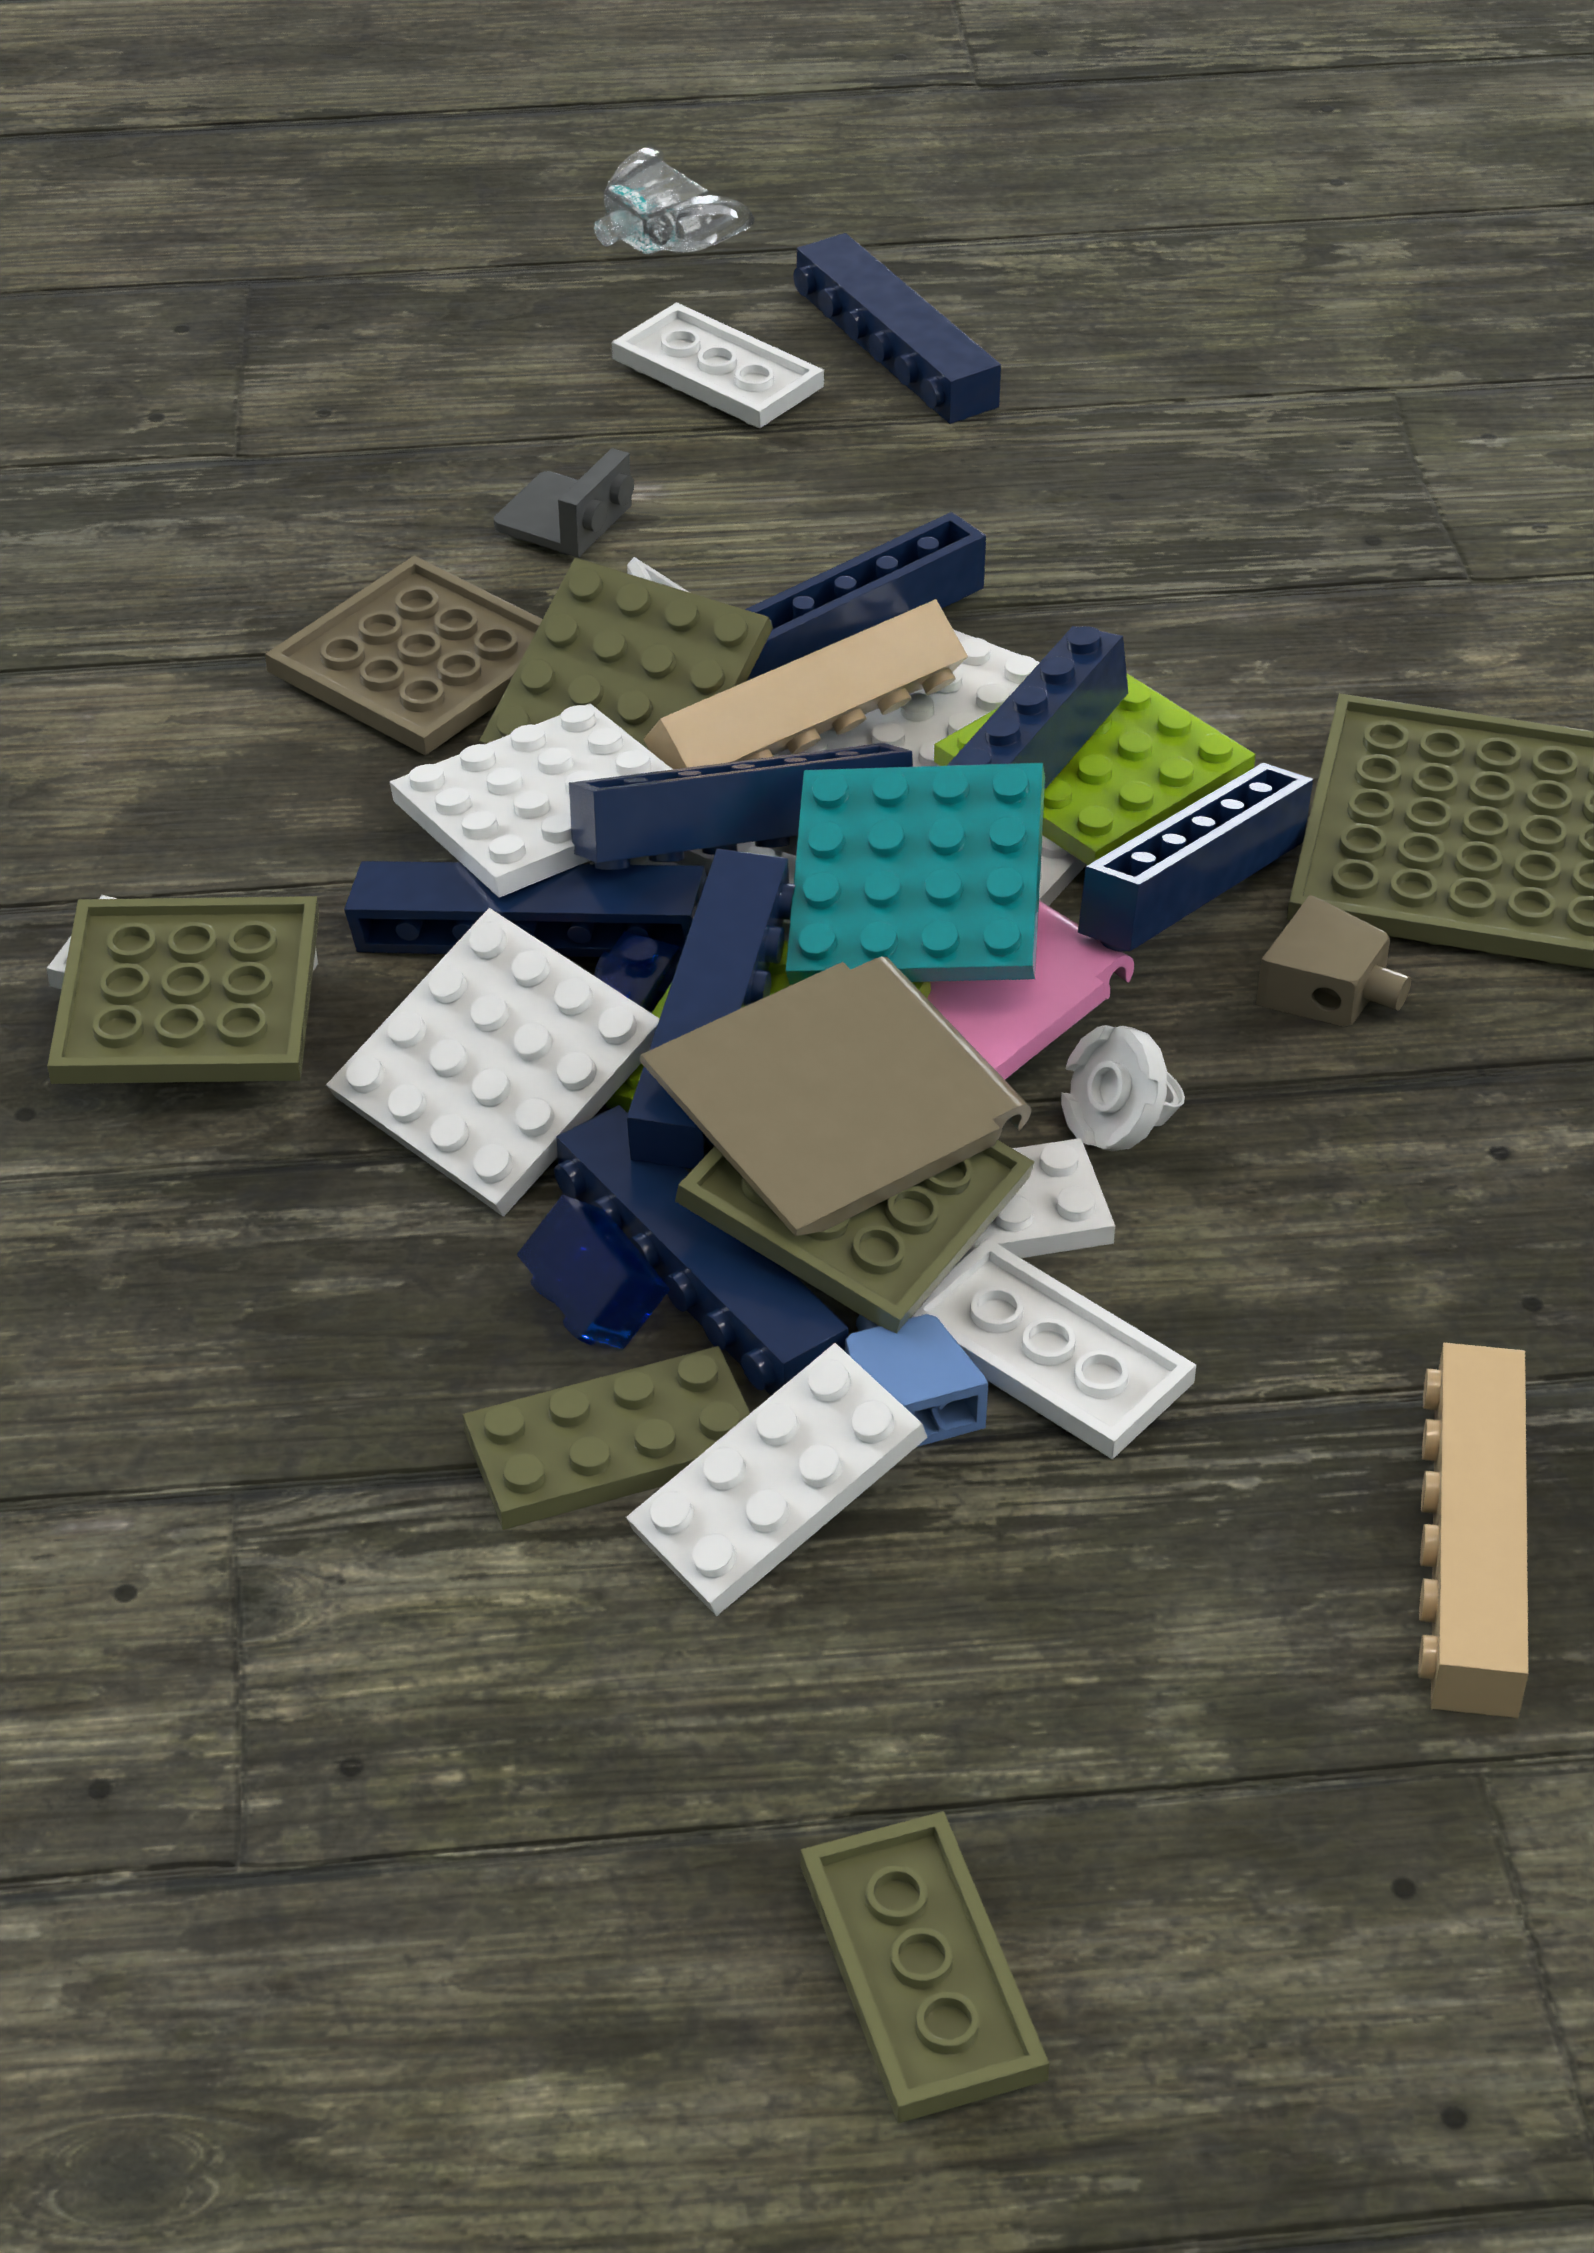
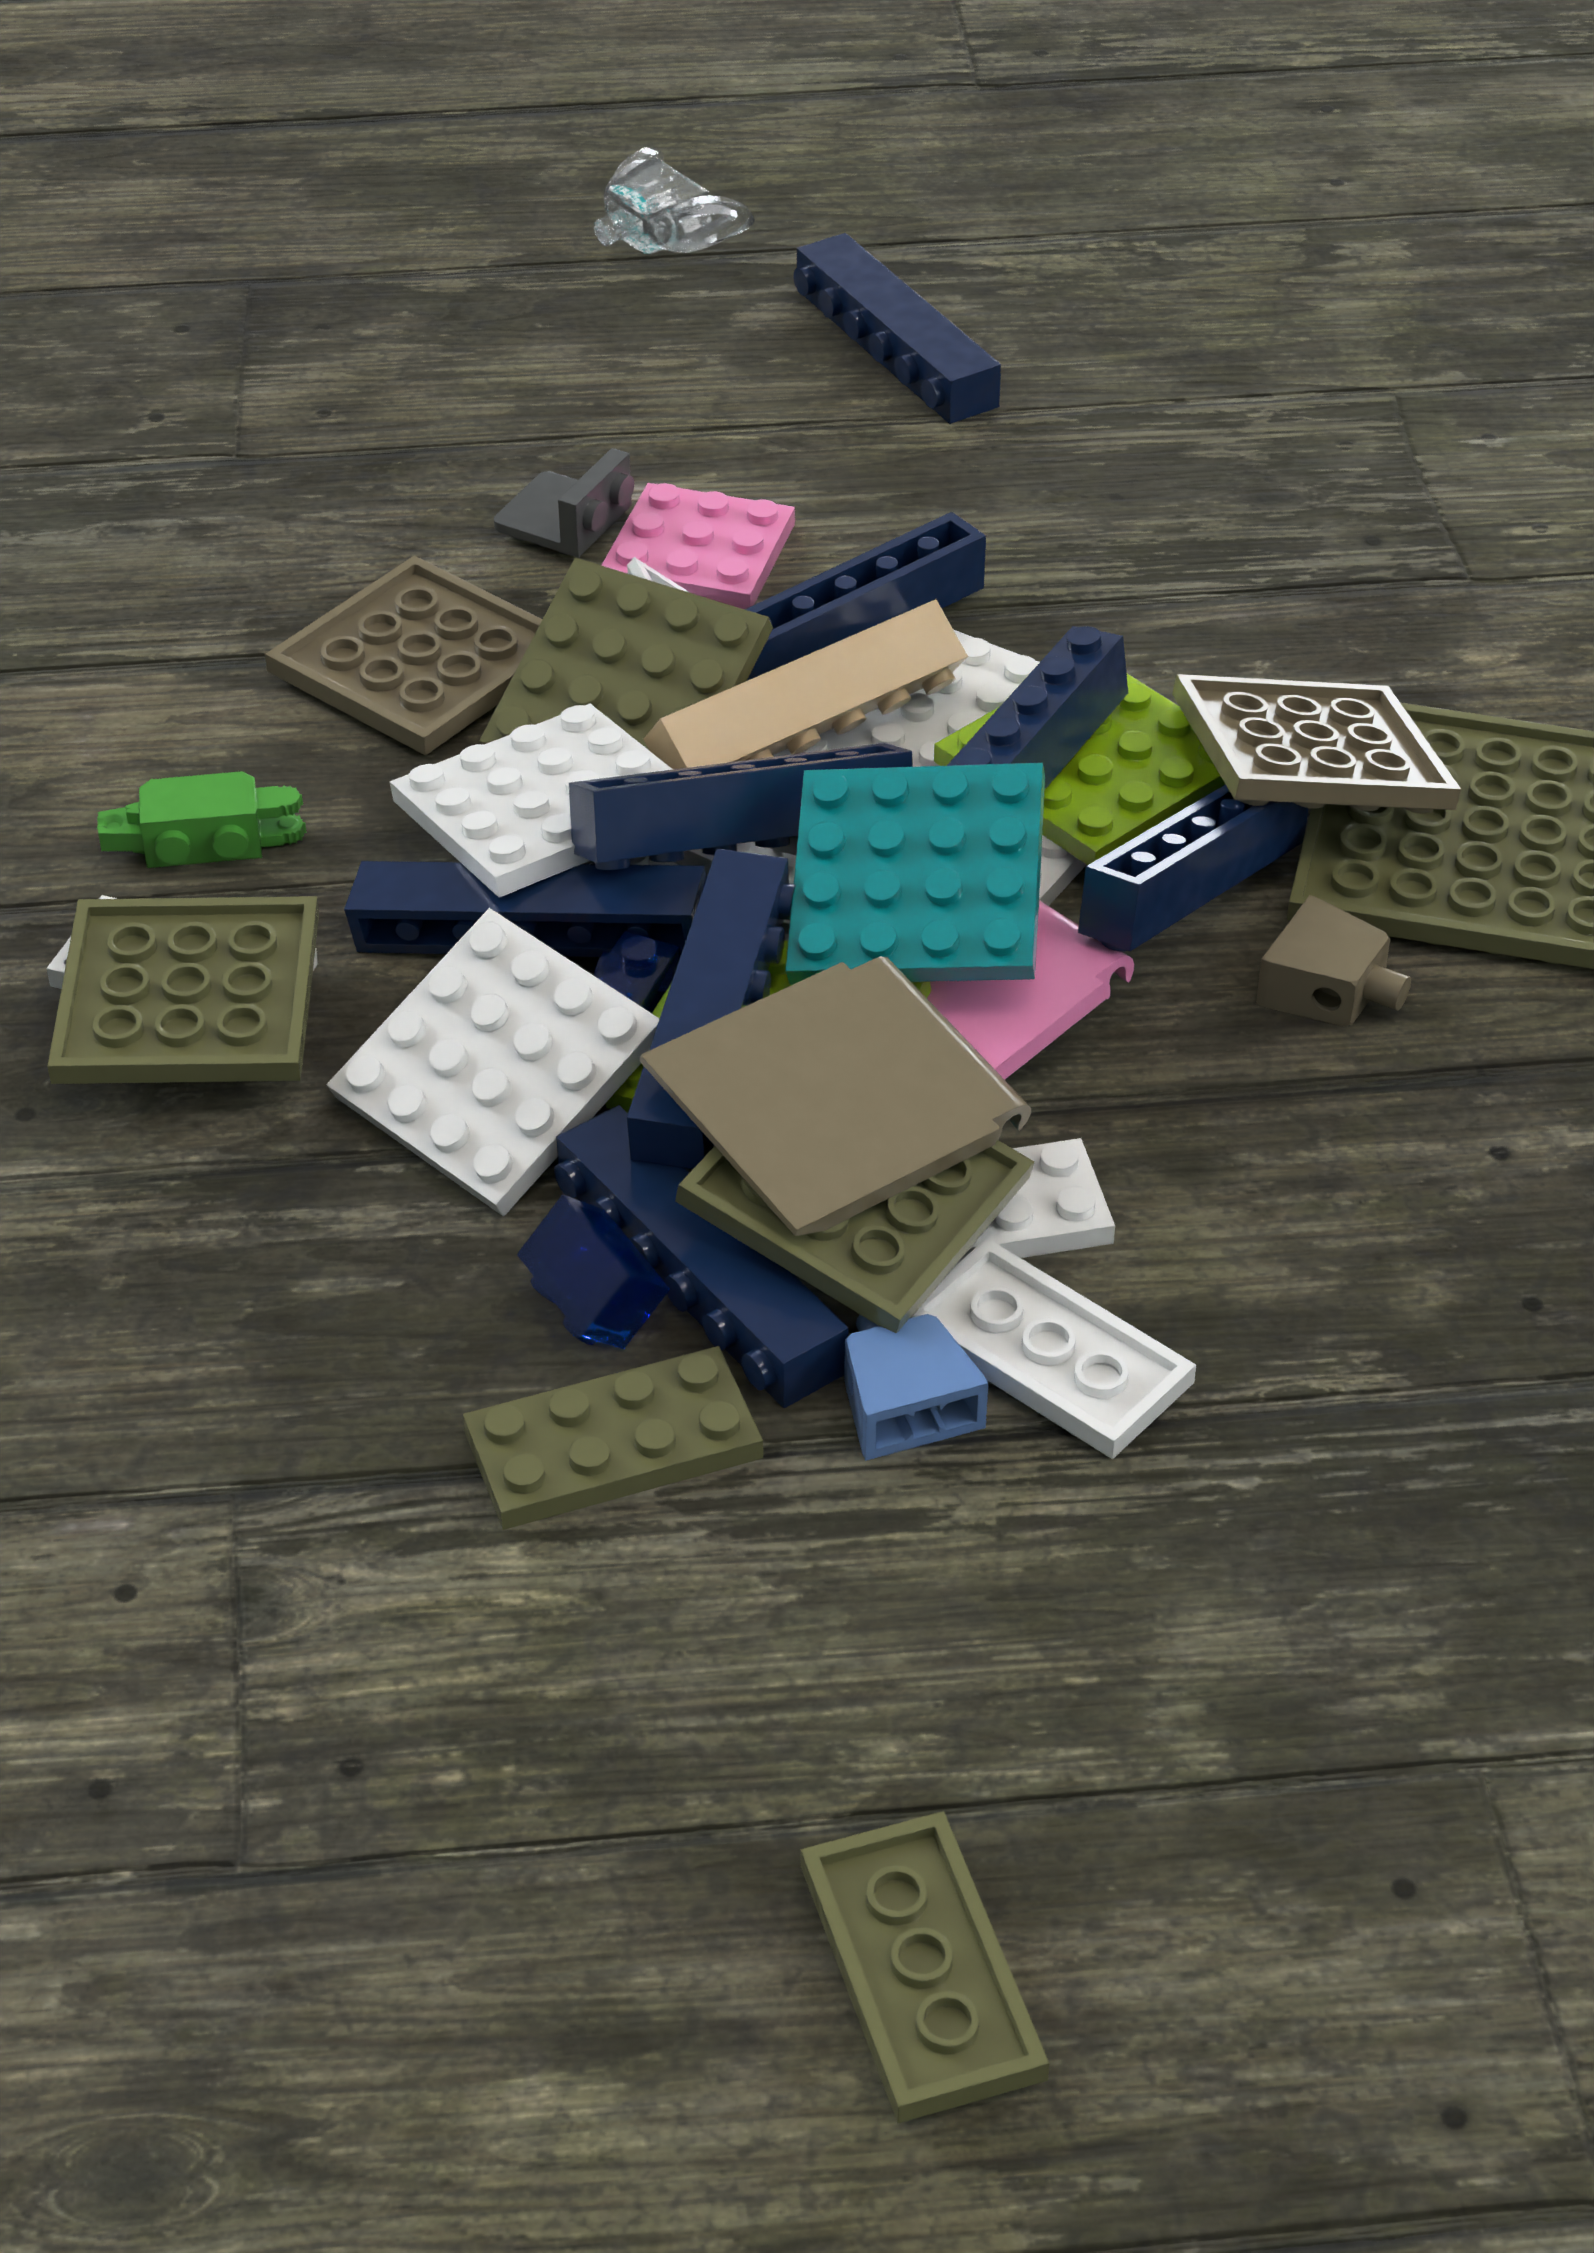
white plate [612,302,824,428] -> none
white plate [626,1343,928,1616] -> none
white tile [1061,1025,1185,1151] -> none
tan brick [1418,1343,1528,1718] -> none
none -> bright green hinge [97,771,307,868]
none -> bright pink plate [601,483,795,609]
none -> dark tan plate [1172,674,1461,814]

